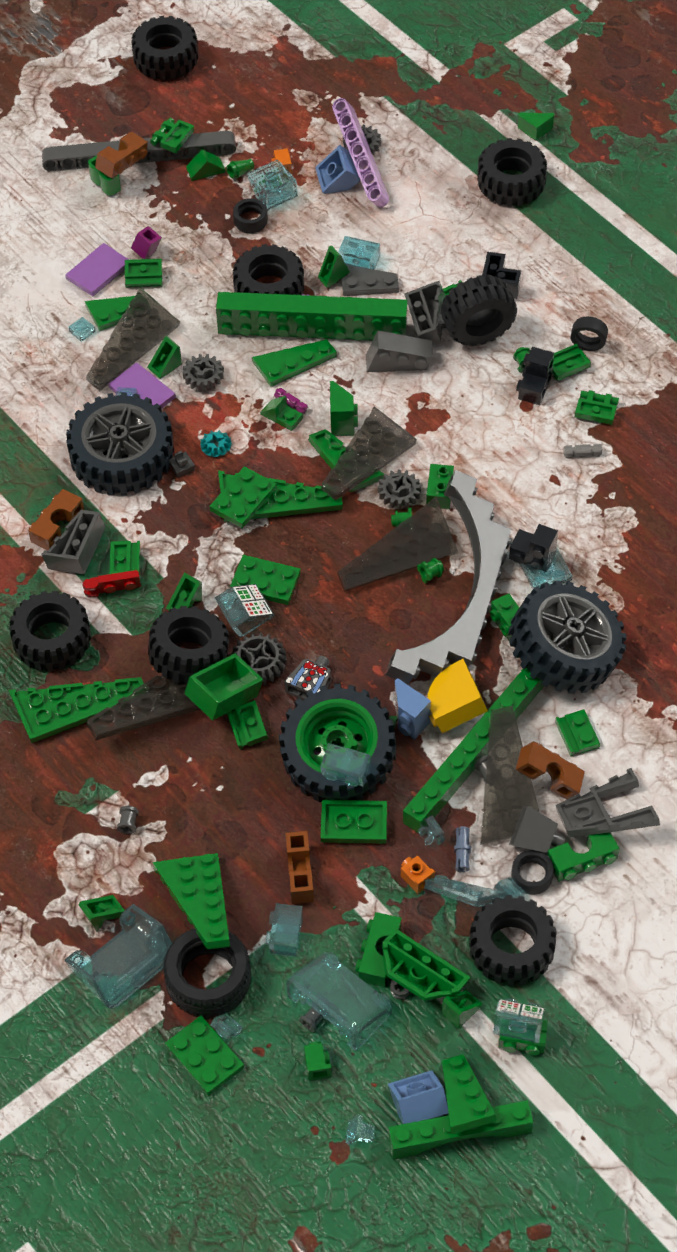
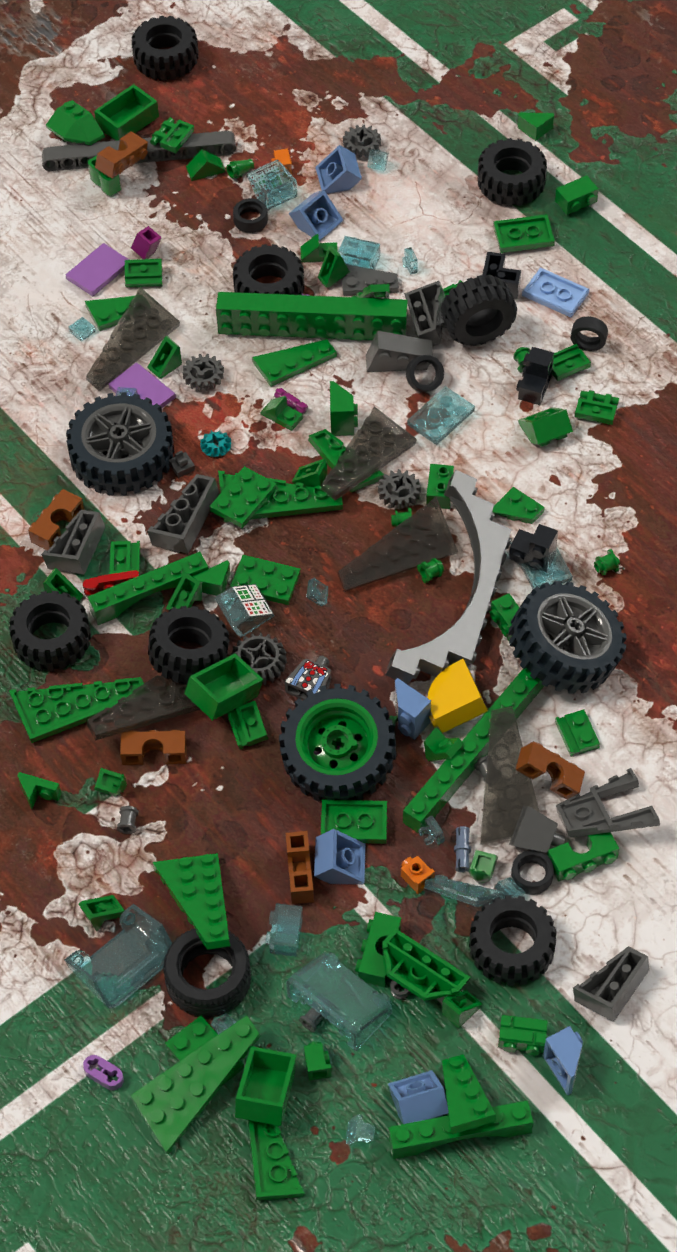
clear light blue brick [320,743,371,786] -> none
lavender beam [332,98,389,208] -> none
clear light blue slope [493,999,545,1043] -> none
light grey axle [563,444,602,457] -> none
none -> green slope [17,772,62,809]
none -> green slope [43,568,84,602]
none -> green wedge [46,100,105,145]
none -> medium lavender beam [83,1055,124,1090]
none -> green arch [87,552,209,625]
none -> green piece [94,84,159,141]
none -> green plate [94,768,127,797]
none -> dark orange arch [120,730,187,765]
none -> green wing [131,1015,261,1154]
none -> dark grey wedge [147,474,219,554]
none -> green slope [193,560,231,597]
none -> green piece [235,1046,297,1126]
none -> green wing [248,1120,304,1201]
none -> medium blue slope [288,190,343,241]
none -> green slope [292,459,328,487]
none -> green slope [301,234,338,263]
none -> clear light blue plate [307,578,329,606]
none -> medium blue slope [314,829,365,885]
none -> green wing [352,284,390,299]
none -> clear light blue plate [367,149,389,171]
none -> clear light blue plate [402,247,418,275]
none -> black tyre [406,355,444,392]
none -> clear light blue plate [407,386,475,445]
none -> green slope [424,727,464,761]
none -> green plate [469,850,498,884]
none -> green wing [492,487,545,524]
none -> green plate [493,214,555,253]
none -> green slope [518,407,573,446]
none -> light blue tile [522,268,589,318]
none -> medium blue slope [543,1026,583,1095]
none -> green brick [555,175,599,215]
none -> dark grey wedge [573,946,649,1022]
none -> green brick [594,549,620,575]

